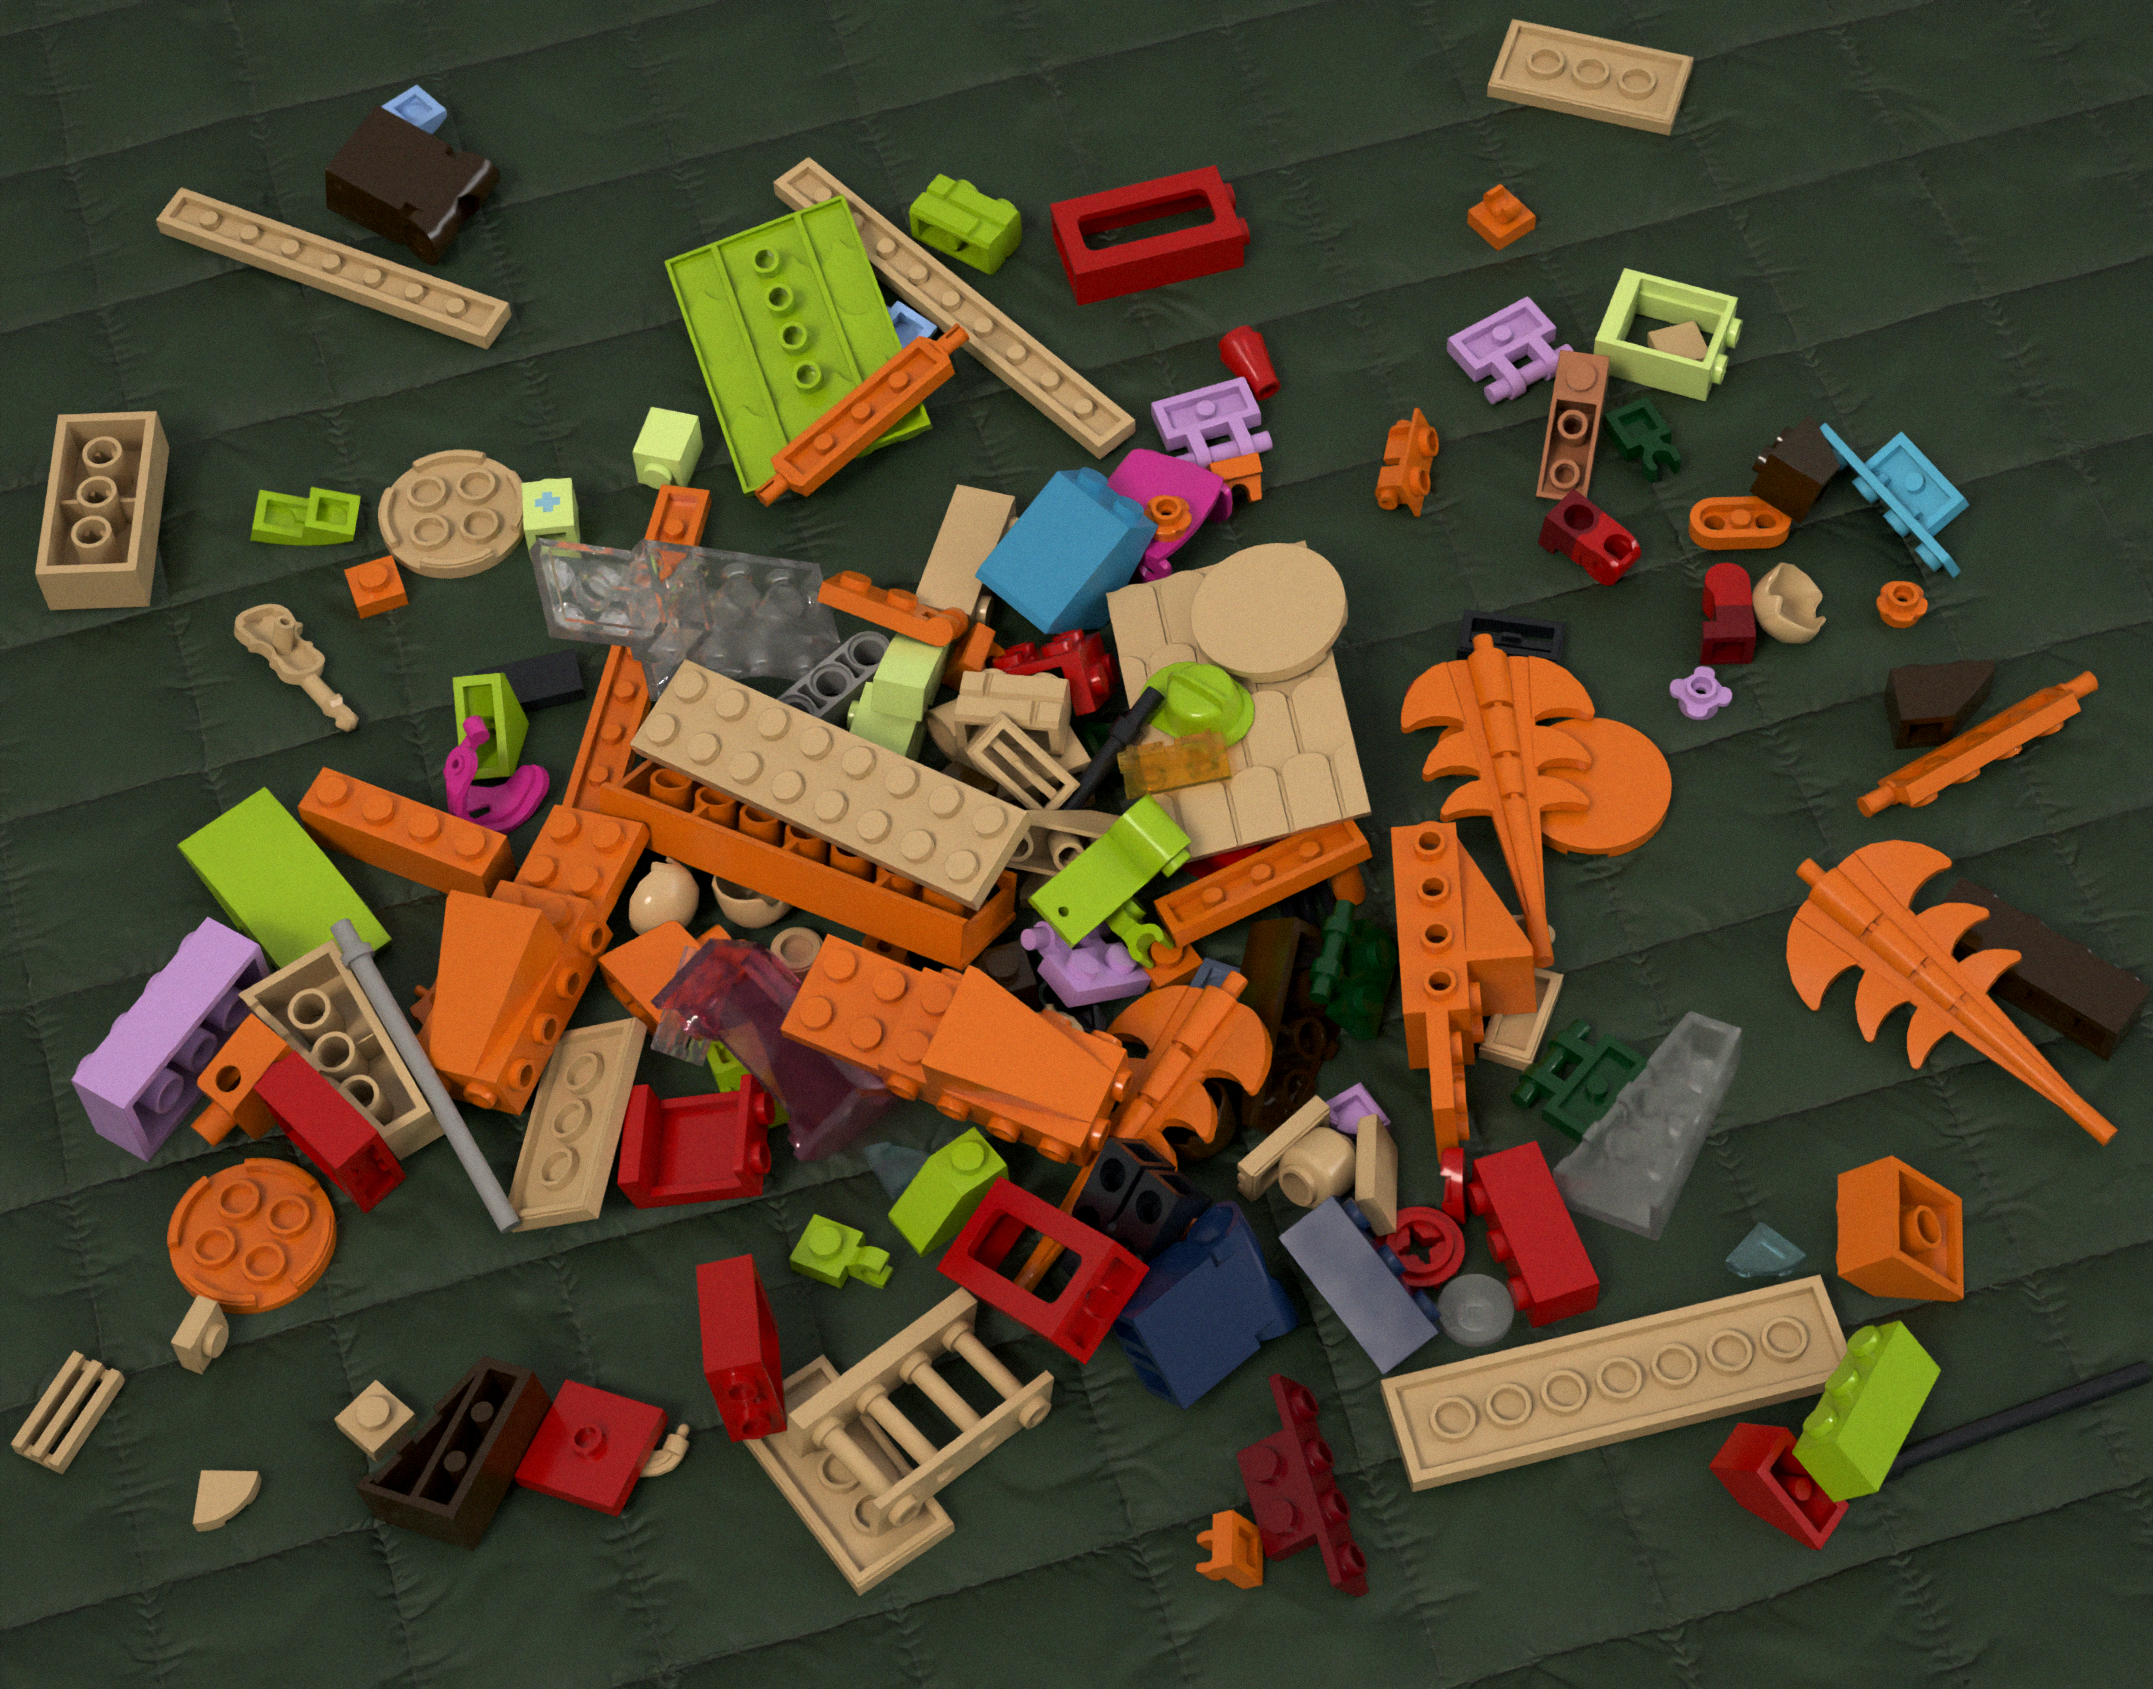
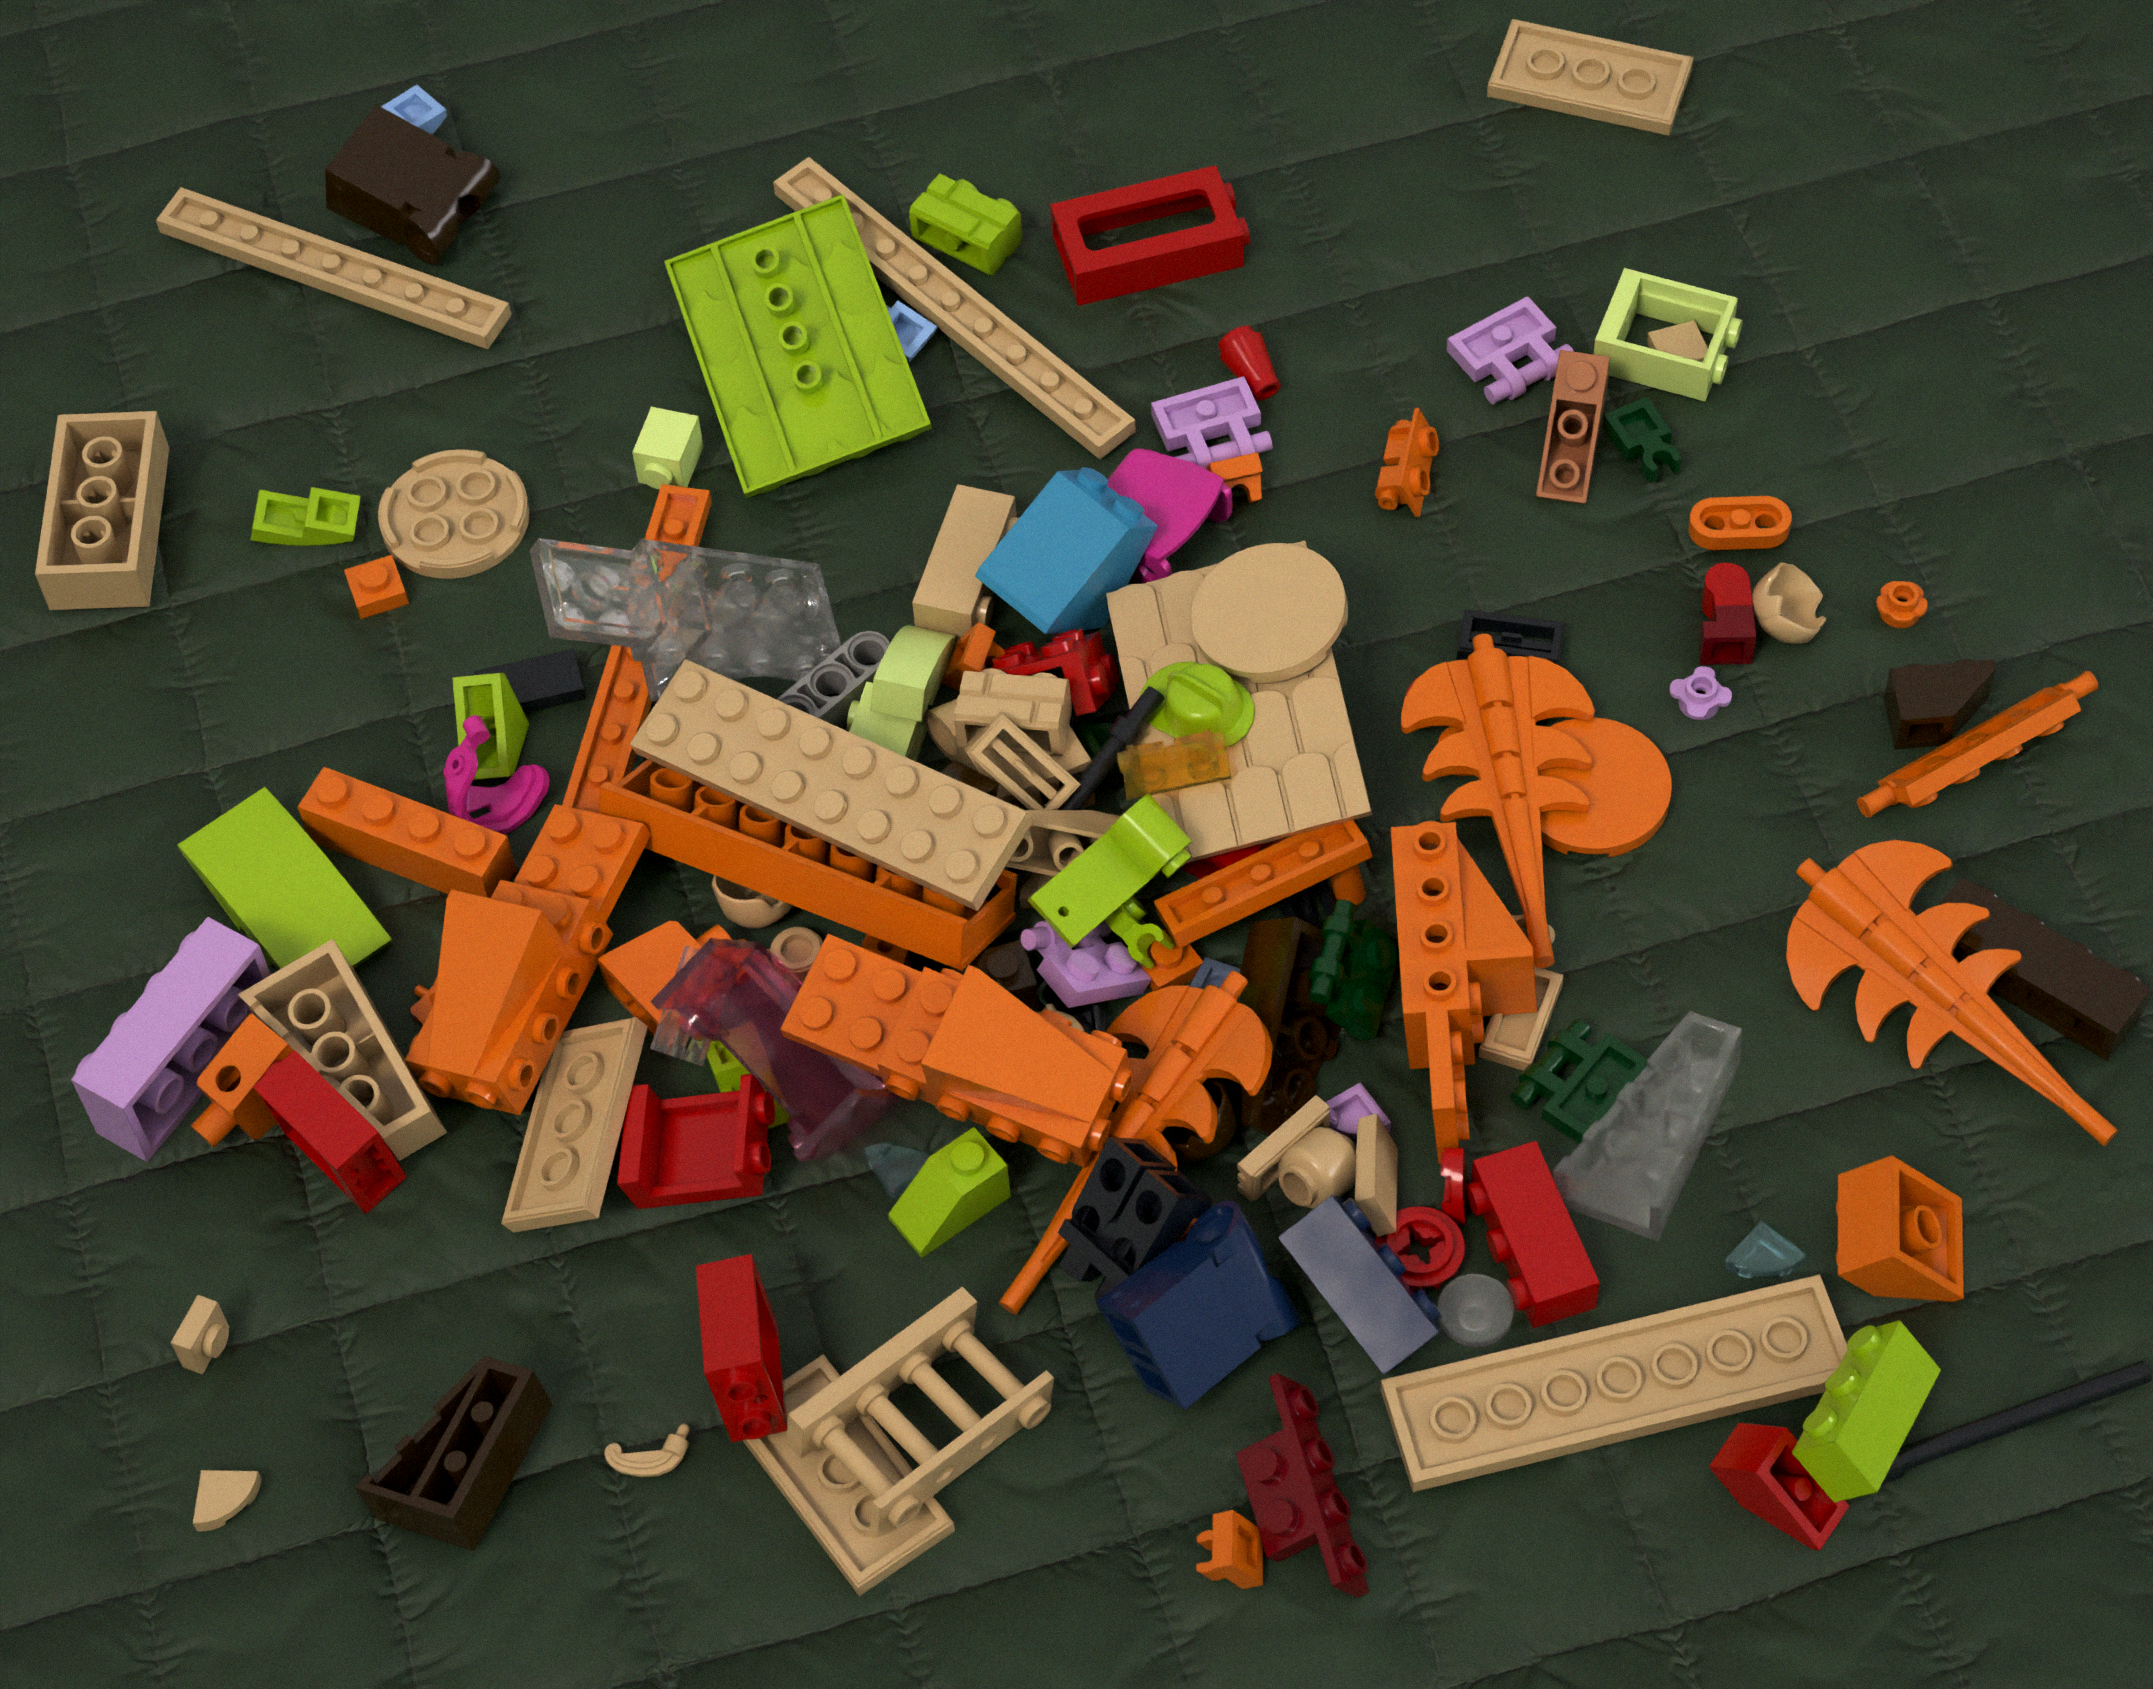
tan tile [11,1351,125,1475] -> none
orange tile [167,1158,337,1314] -> none
tan piece [234,604,359,732] -> none
light grey bar [330,918,521,1234] -> none
tan plate [334,1380,418,1463] -> none
red plate [514,1379,669,1517] -> none
yellowish green brick [521,478,581,561] -> none
tan hair [629,856,700,935] -> none
orange plate [754,323,970,507] -> none
lime plate [789,1214,894,1289] -> none
orange plate [817,571,969,647] -> none
red piece [936,1176,1150,1365] -> none
orange plate [1143,495,1192,542] -> none
orange tile [1467,184,1536,251] -> none
leg [1538,488,1641,586] -> none
dark brown slope [1749,416,1840,524] -> none
medium azure bracket [1820,423,1969,578] -> none

